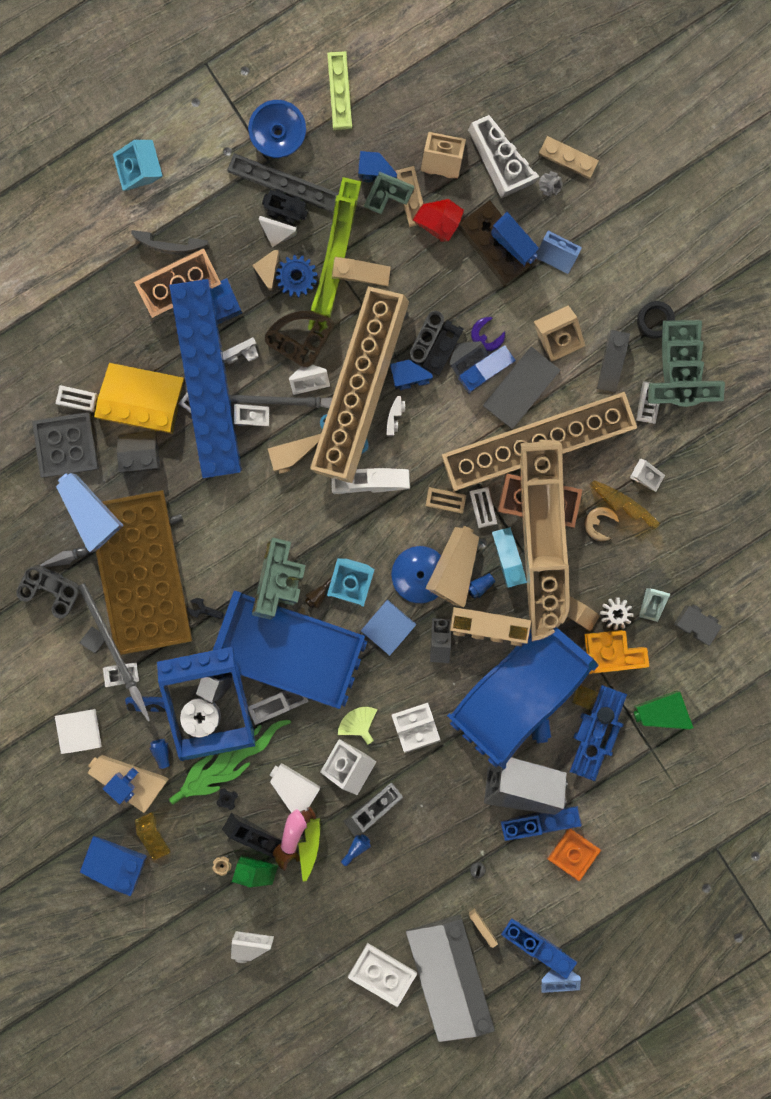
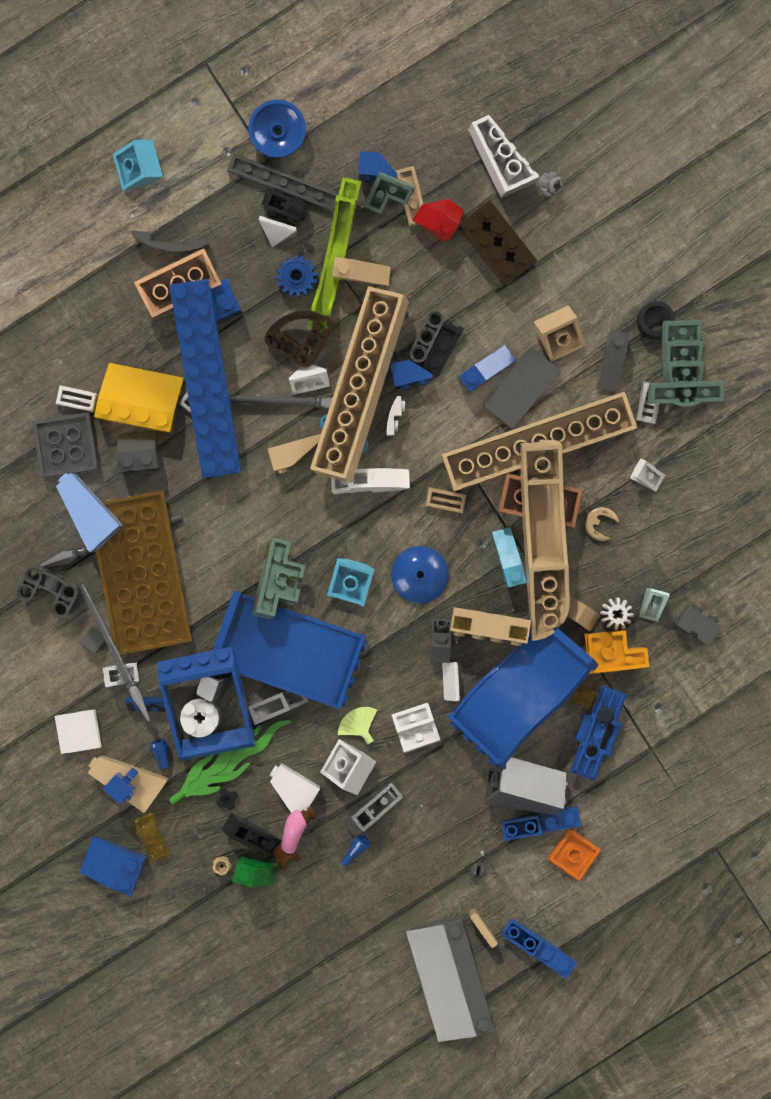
black bar [187,598,224,619] -> none
white hinge [222,337,259,364] -> none
white slope [231,931,274,963] -> none
white slope [234,404,269,426] -> none
tan slope [252,250,280,292] -> none
lime slope [298,818,321,881] -> none
dark brown cone [304,578,332,609] -> none
yellowish green tile [327,51,352,130] -> none
white plate [348,943,417,1007] -> none
medium blue slope [361,600,416,656] -> none
tan slope [421,132,466,179] -> none
tan slope [425,526,479,607] -> none
dark grey slope [449,341,489,378] -> none
blue cone [468,573,495,599] -> none
white tile [469,487,497,529] -> none
dark purple head [471,317,505,351] -> none
blue slope [491,212,539,266] -> none
blue brick [532,719,551,743] -> none
medium blue panel [536,231,582,274] -> none
tan plate [538,136,599,179] -> none
light blue slope [541,969,581,993] -> none
clear yellow slope [589,480,661,529] -> none
green slope [633,690,694,729] -> none
none -> white slope [442,661,460,701]

